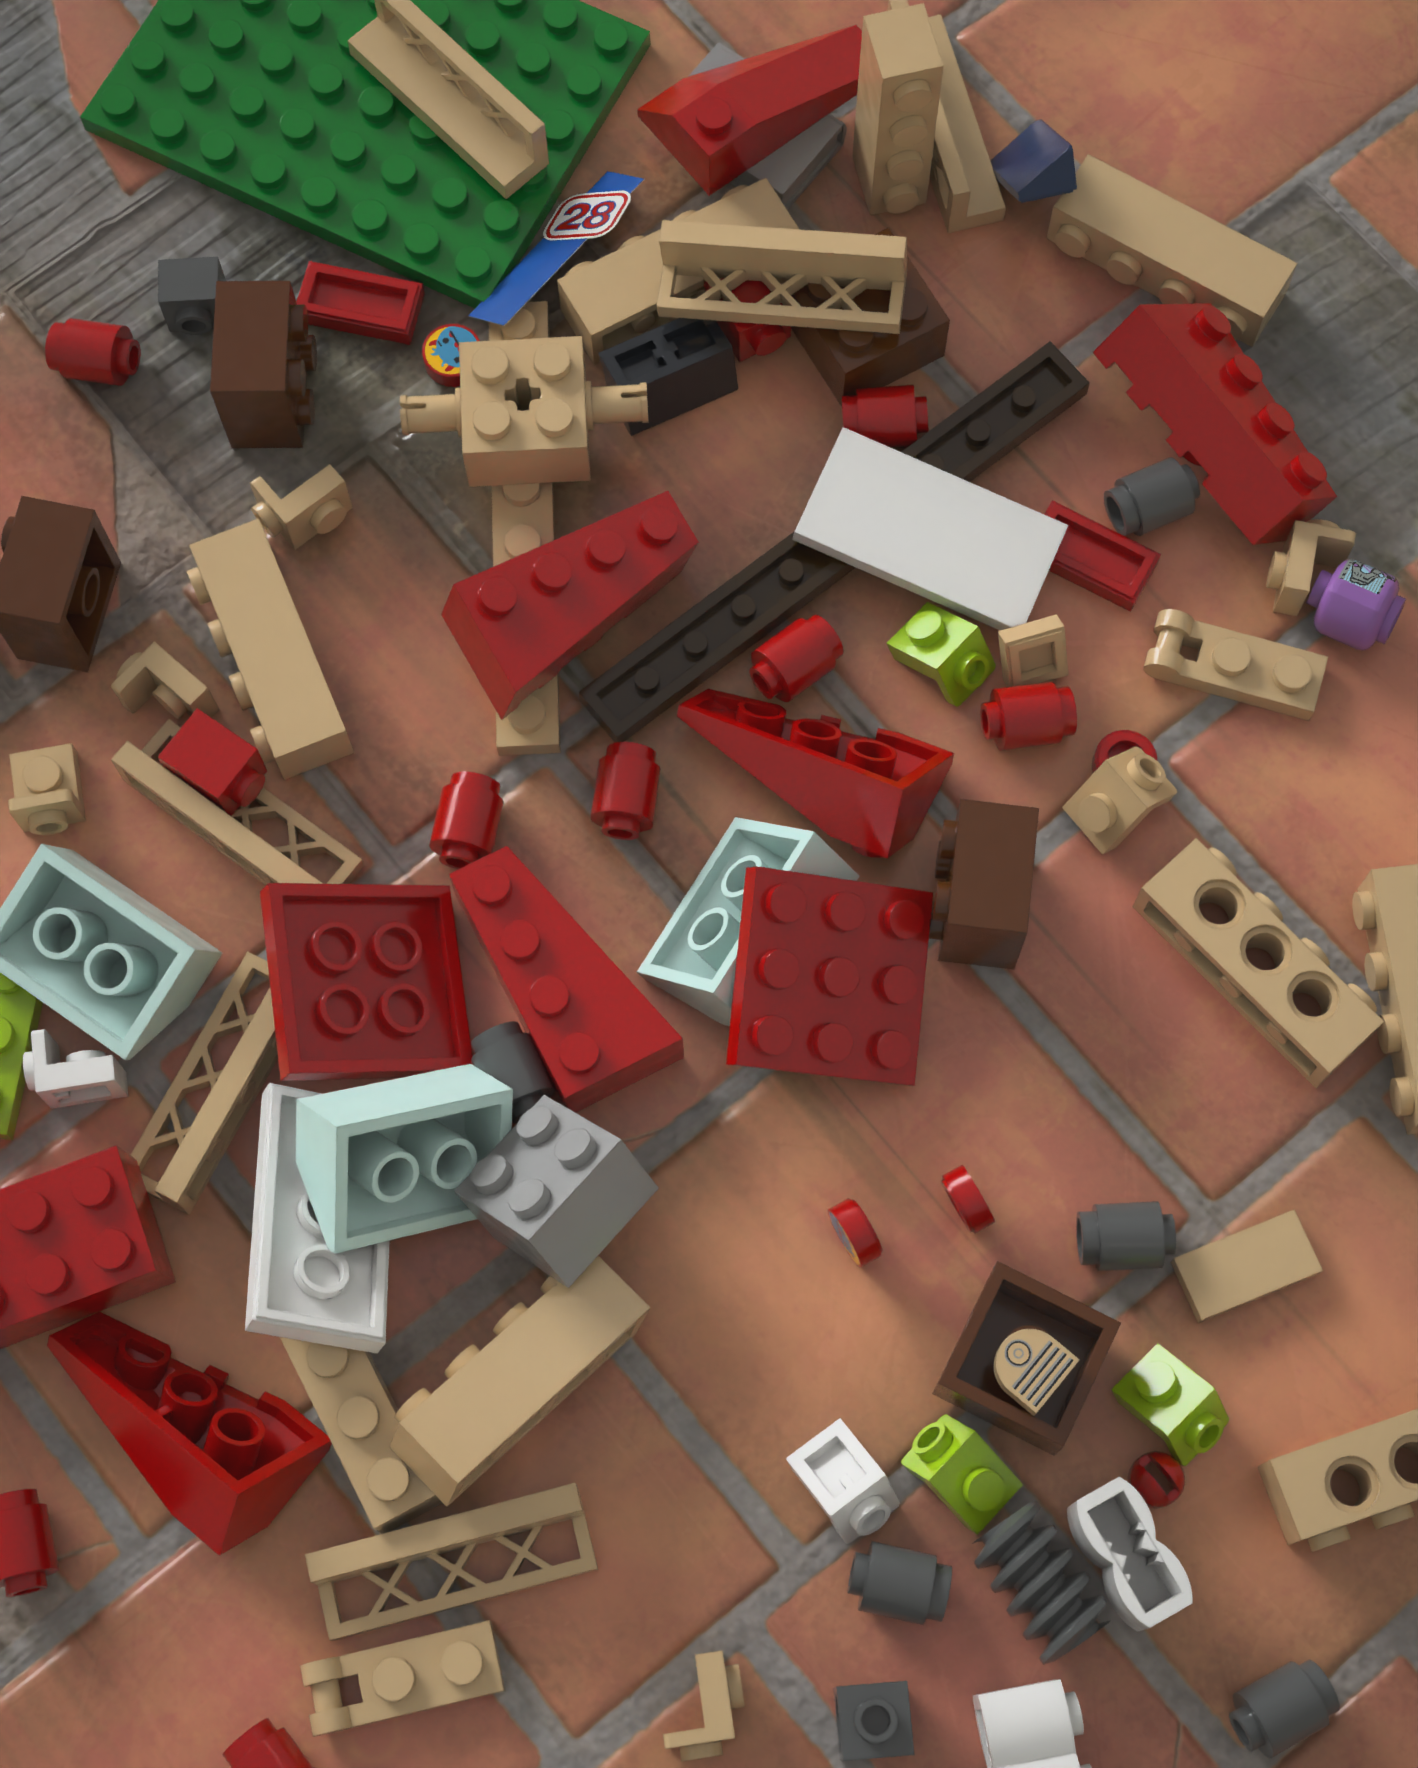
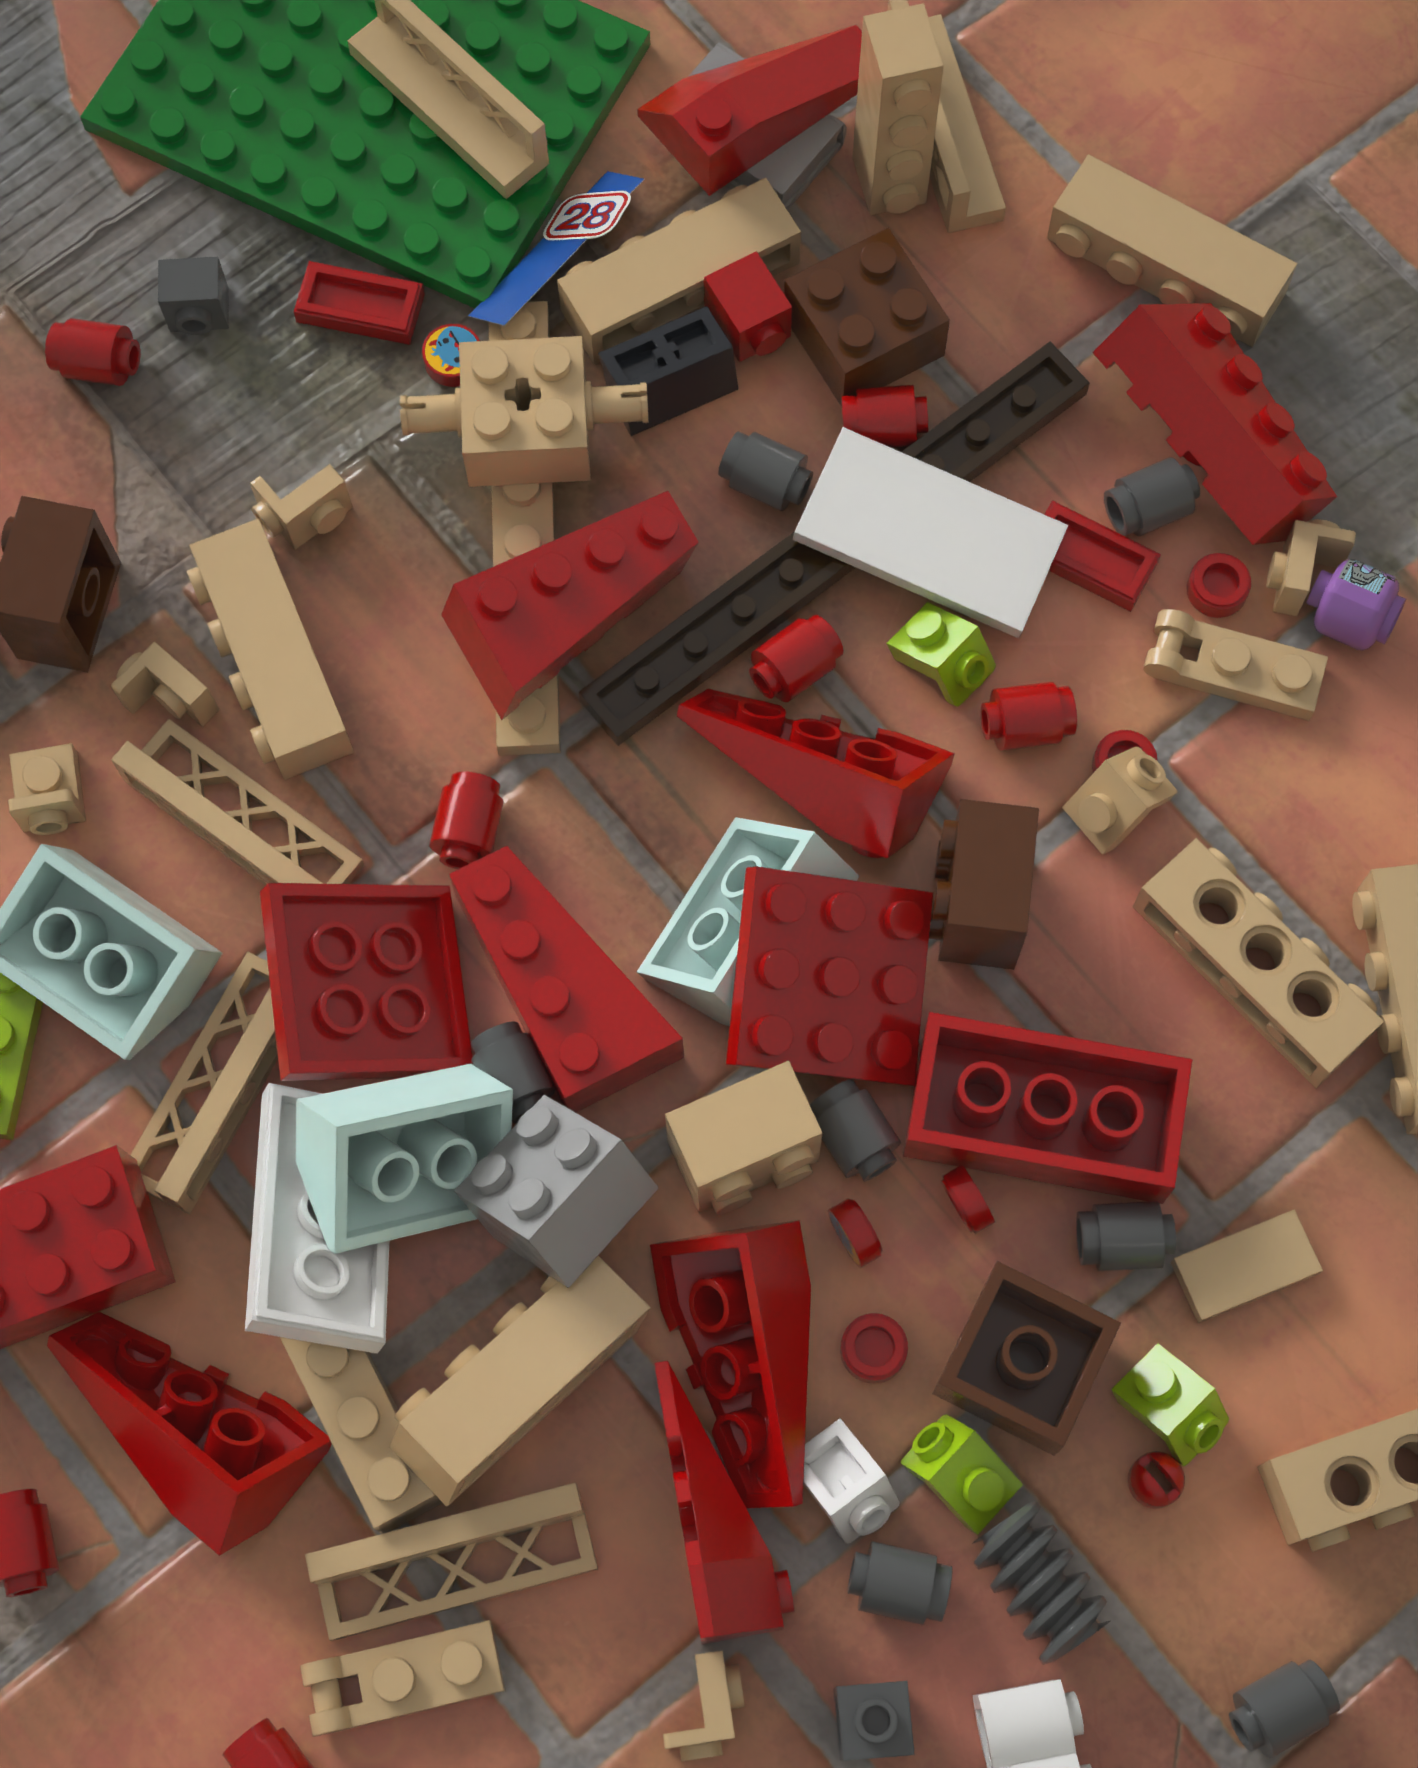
white bracket [23,1029,129,1109] -> none
red brick [158,708,267,816] -> none
reddish brown brick [210,281,317,448] -> none
red brick [591,742,661,840] -> none
tan fence [657,220,907,334] -> none
dark blue slope [990,119,1077,203] -> none
tan tile [994,1329,1080,1416] -> none
tan tile [998,614,1069,687] -> none
white brick [1067,1477,1193,1632] -> none
none -> red wedge [650,1220,811,1508]
none -> red wedge [654,1361,795,1644]
none -> tan brick [665,1060,823,1215]
none -> dark grey brick [718,431,813,511]
none -> dark grey brick [810,1079,901,1181]
none -> red tile [840,1313,908,1384]
none -> red brick [903,1012,1193,1204]
none -> red tile [1187,553,1251,618]

